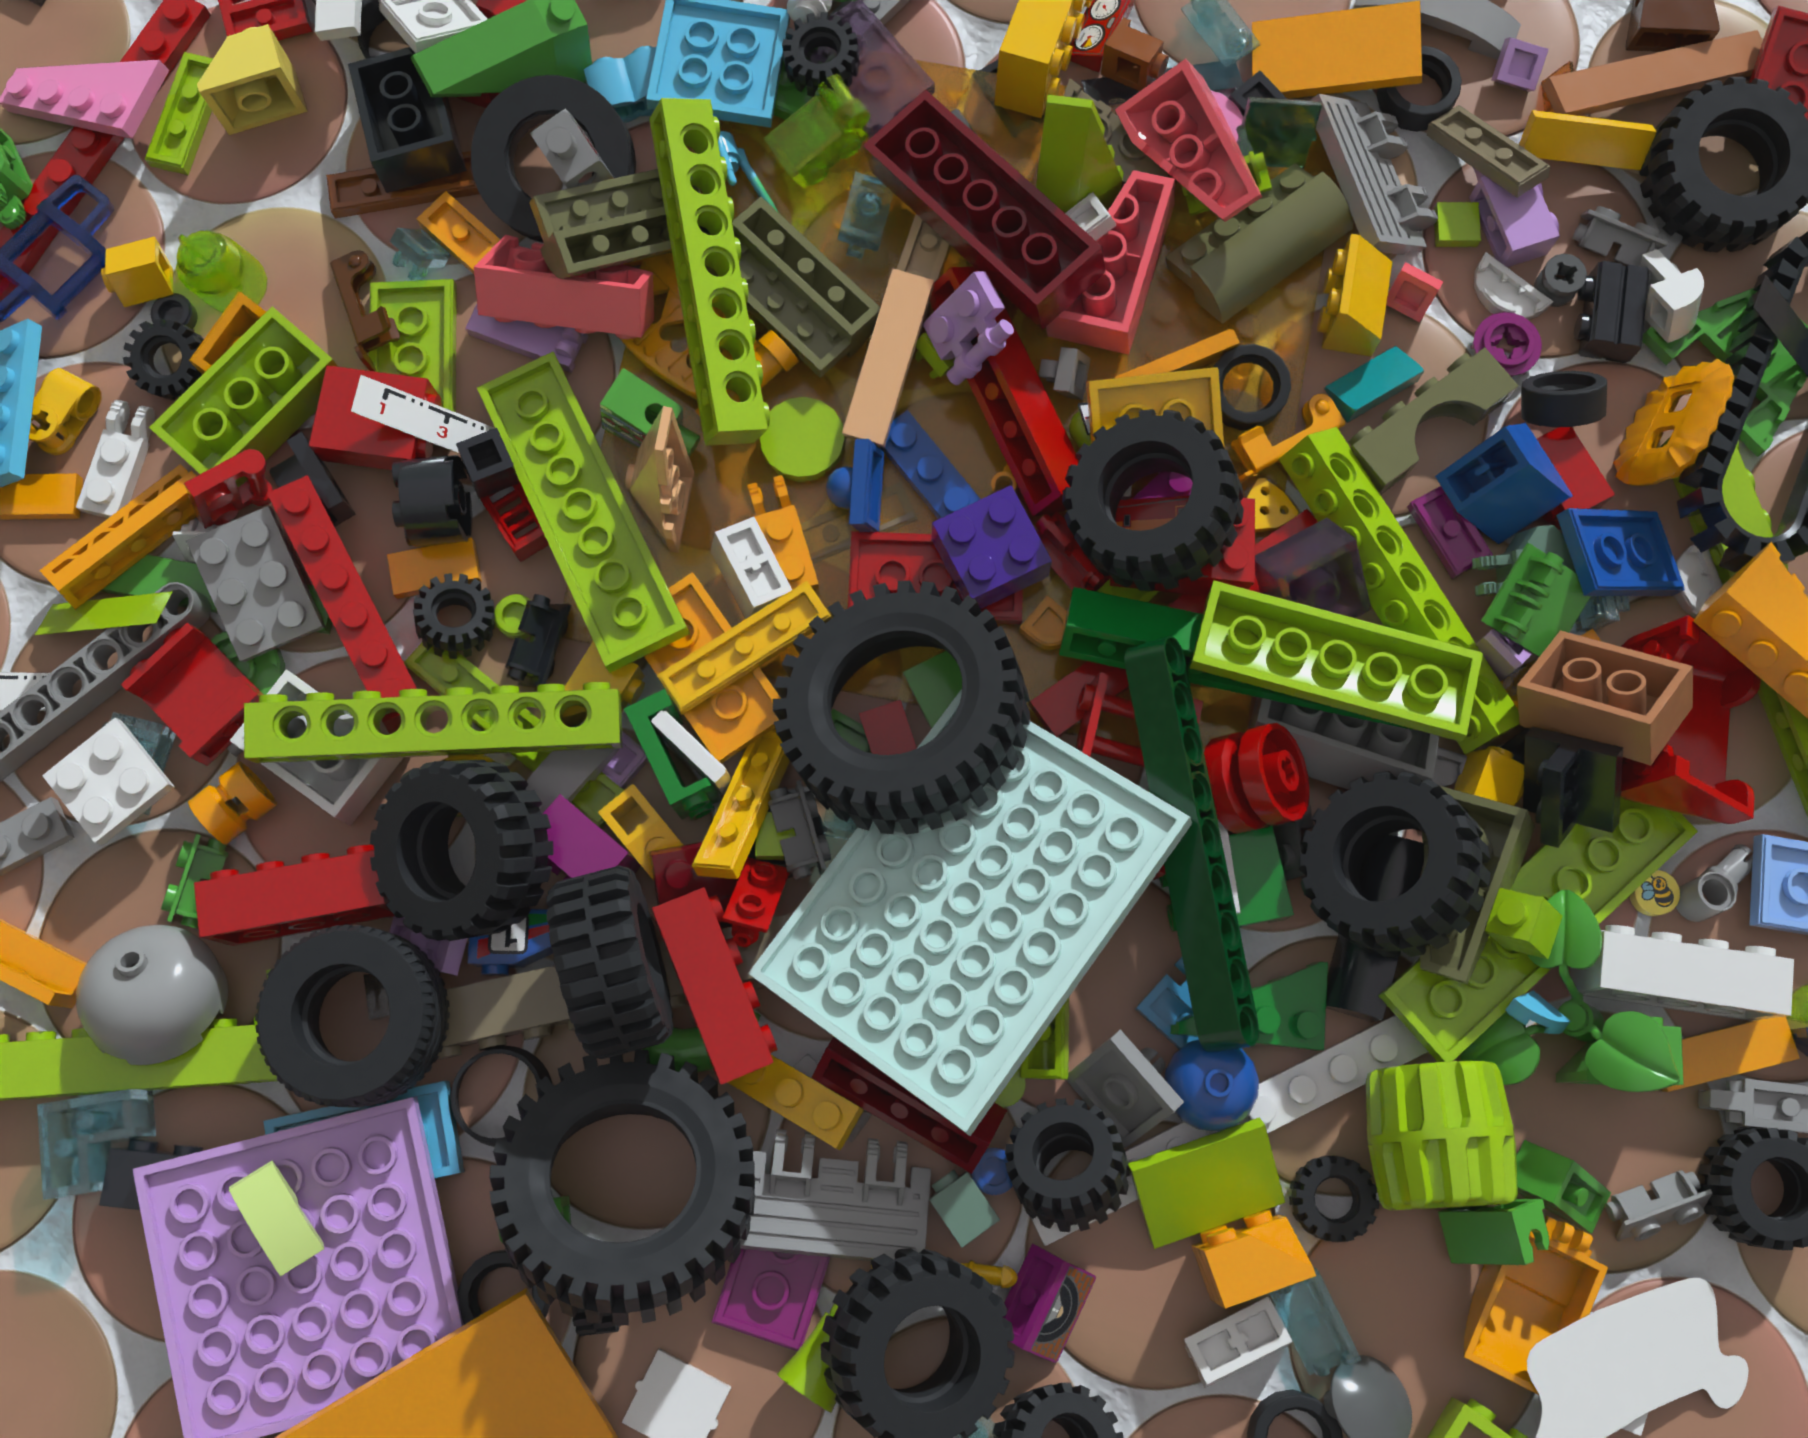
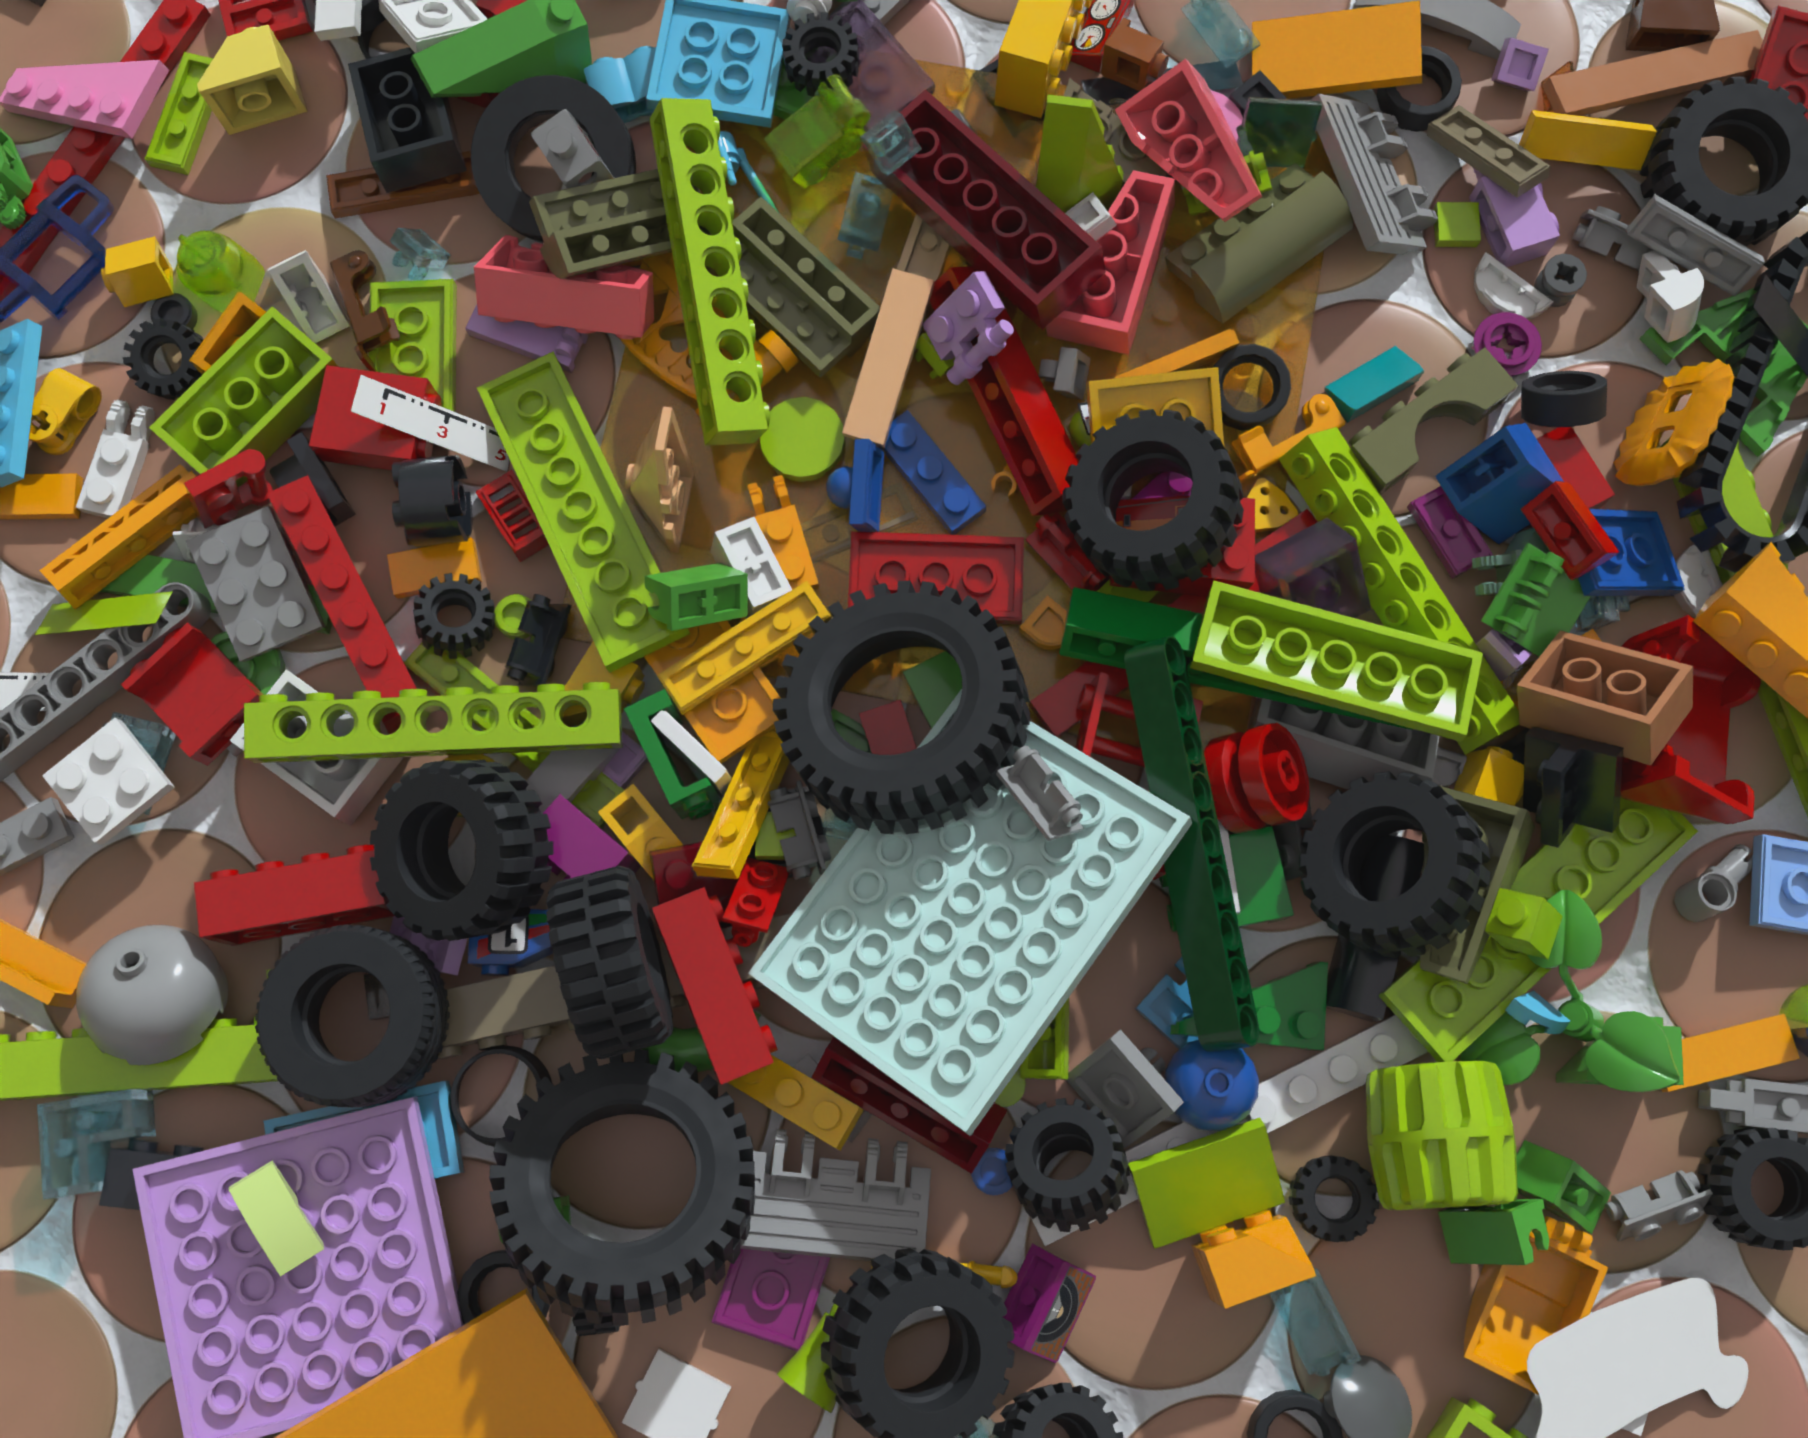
bright green hinge [160,834,229,929] -> none
light orange wheel [188,761,278,845] -> none
light orange plate [416,191,501,274] -> none
black brick [456,428,519,499] -> none
bright green torso [600,368,701,457] -> none
sand green brick [929,1170,1000,1248] -> none
dark purple brick [931,485,1052,609] -> none
white hinge [1184,1296,1292,1388] -> none
yellow slope [1317,234,1392,357] -> none
coral tile [1386,262,1443,323] -> none
white brick [1569,925,1794,1021] -> none
black brick [1573,261,1649,363] -> none
tile [1629,870,1680,916] -> none
none -> white slope [254,250,350,343]
none -> bright green hinge [645,563,748,631]
none -> clear light blue tile [860,110,921,176]
none -> light grey hinge [996,746,1084,841]
none -> red slope [1521,481,1619,580]
none -> light grey tile [1627,194,1765,296]

